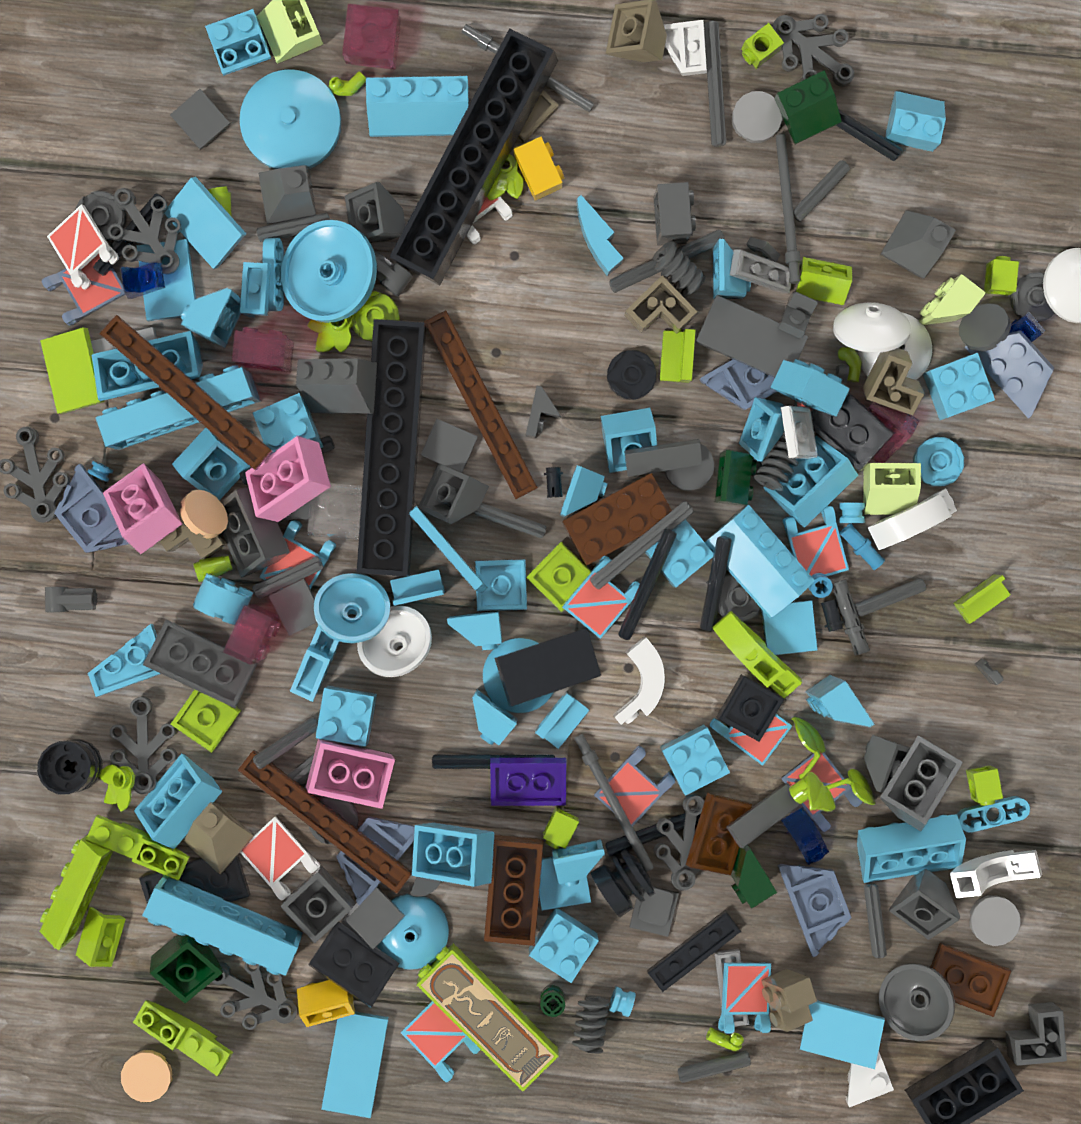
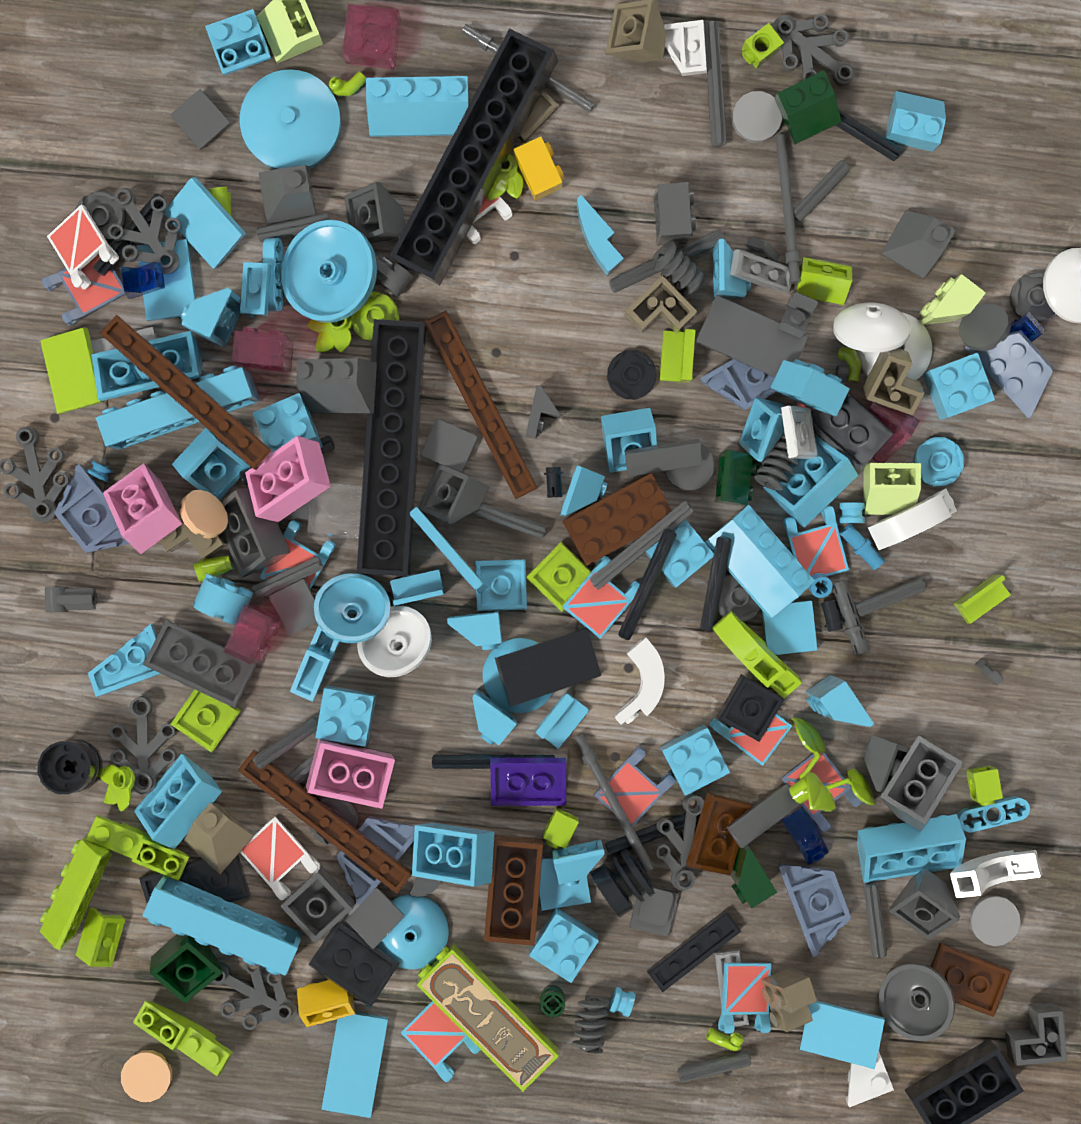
lime brick [984,256,1019,296] -> none

